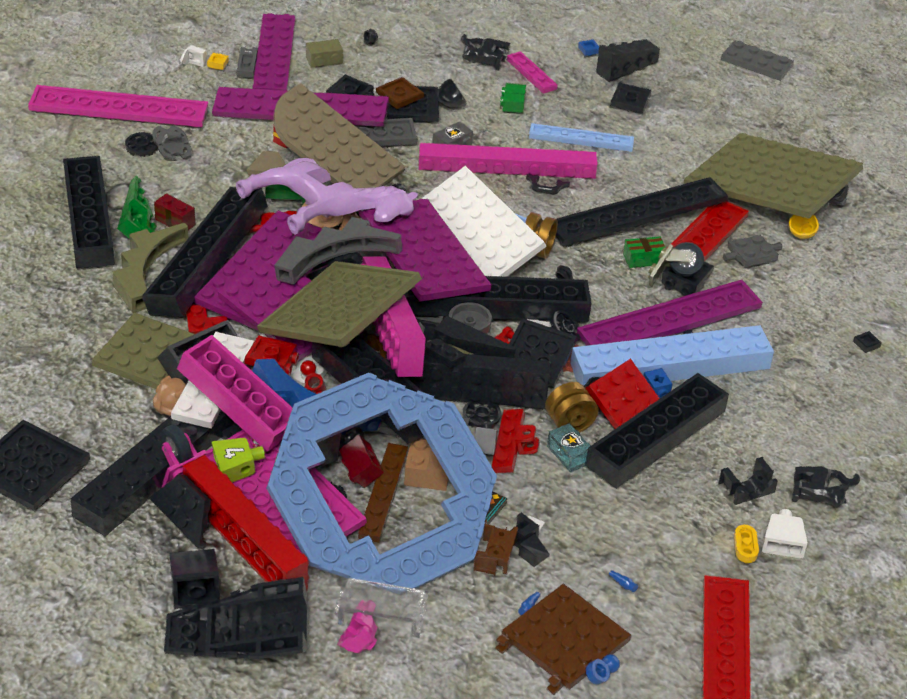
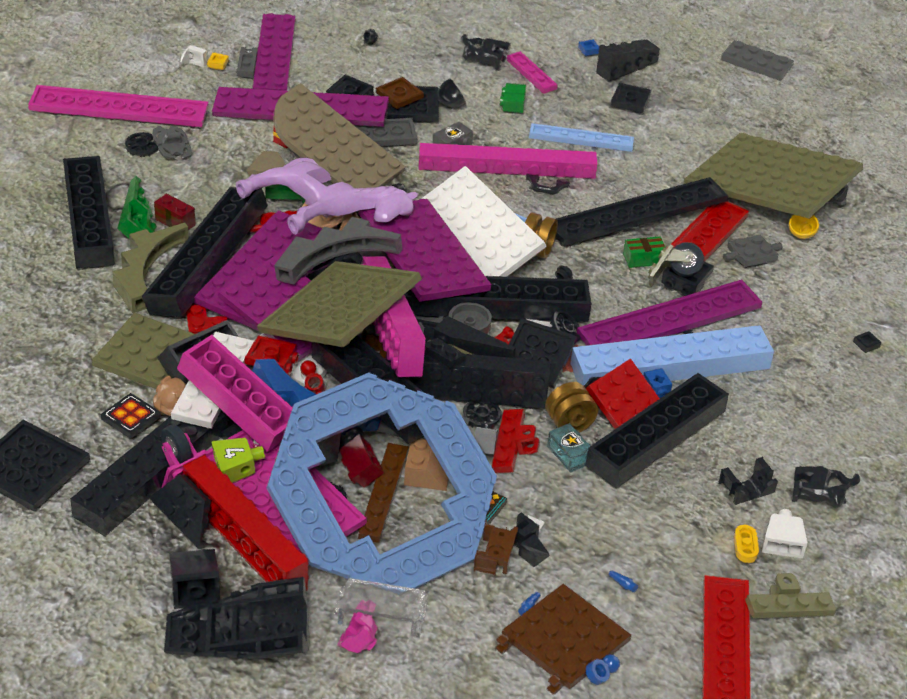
olive brick [306,39,343,68] -> none
none -> tile [101,393,161,439]
none -> olive plate [745,573,837,618]

